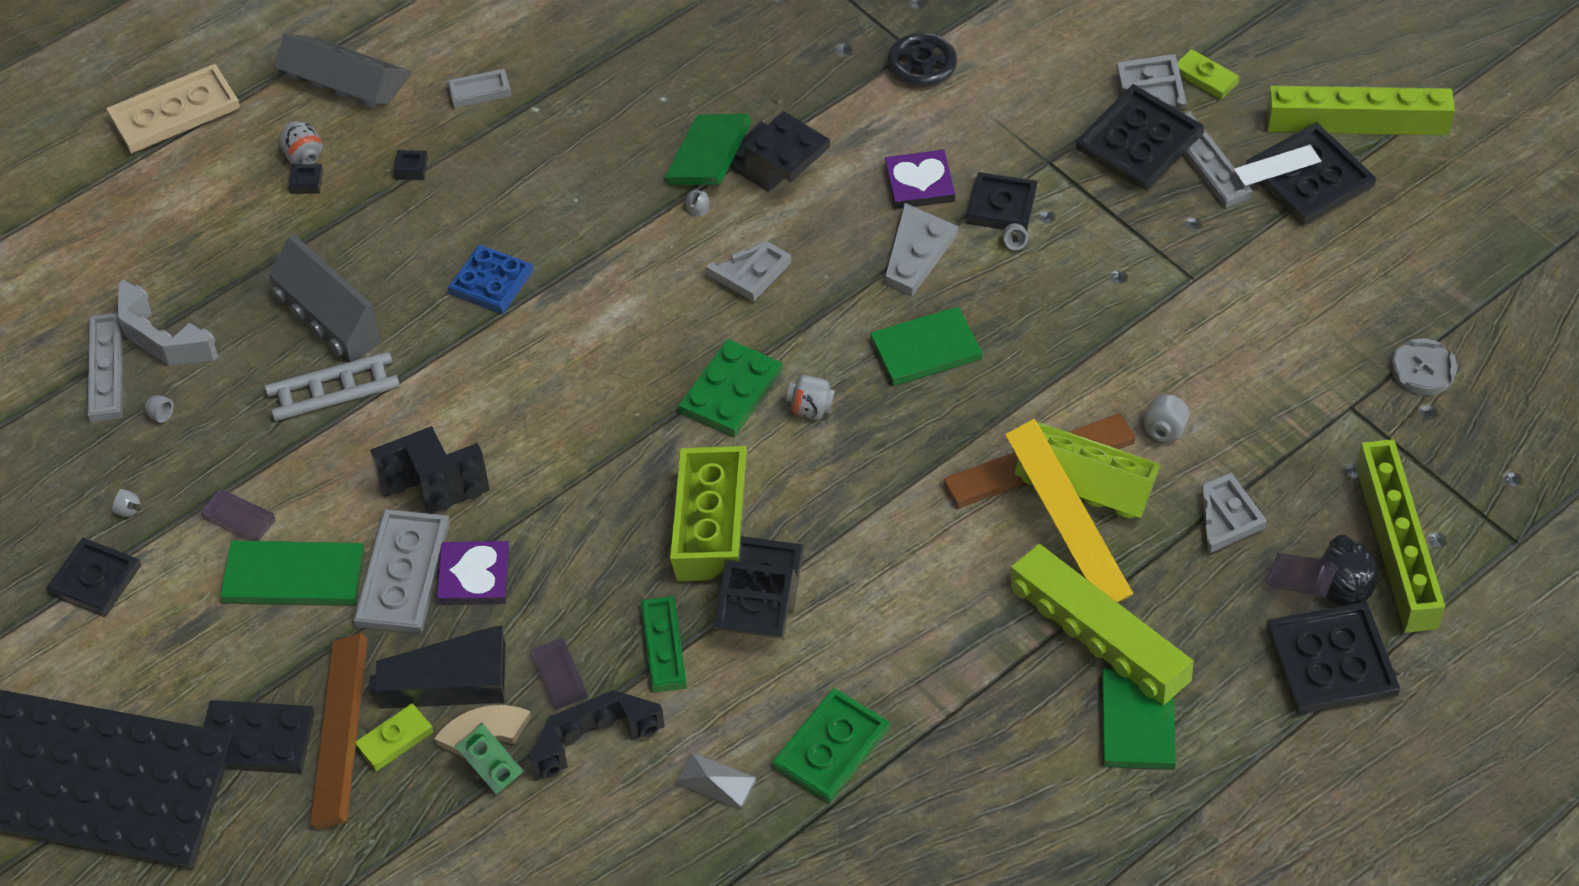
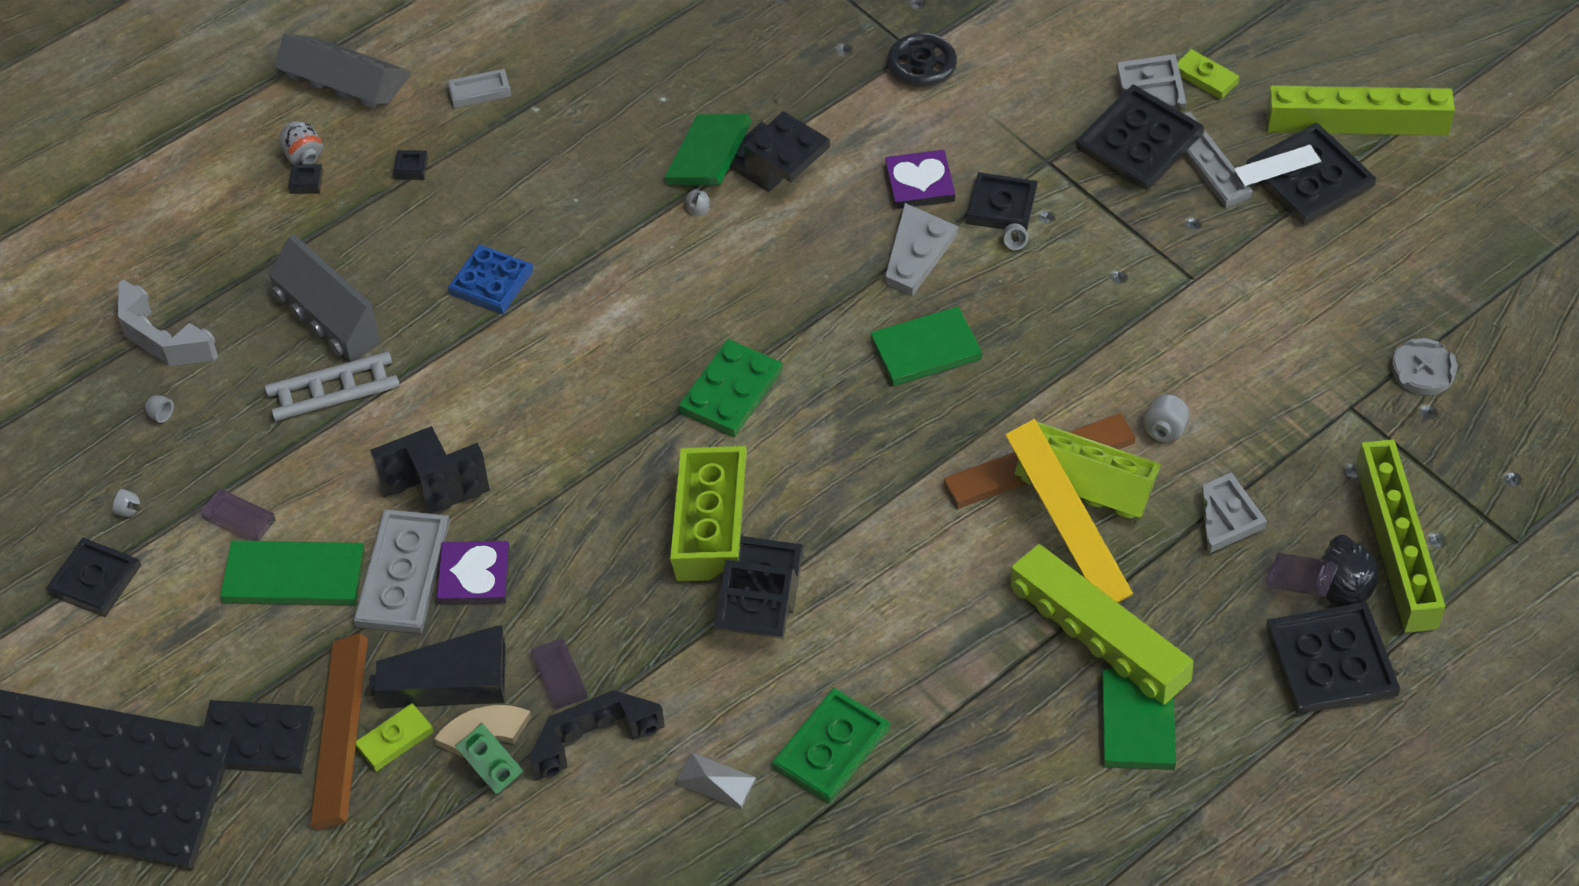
light grey tile [88,313,123,422] -> none
tan plate [106,64,240,153] -> none
green tile [641,596,687,693] -> none
light grey wing [706,241,791,302] -> none
light grey head [785,375,835,420] -> none

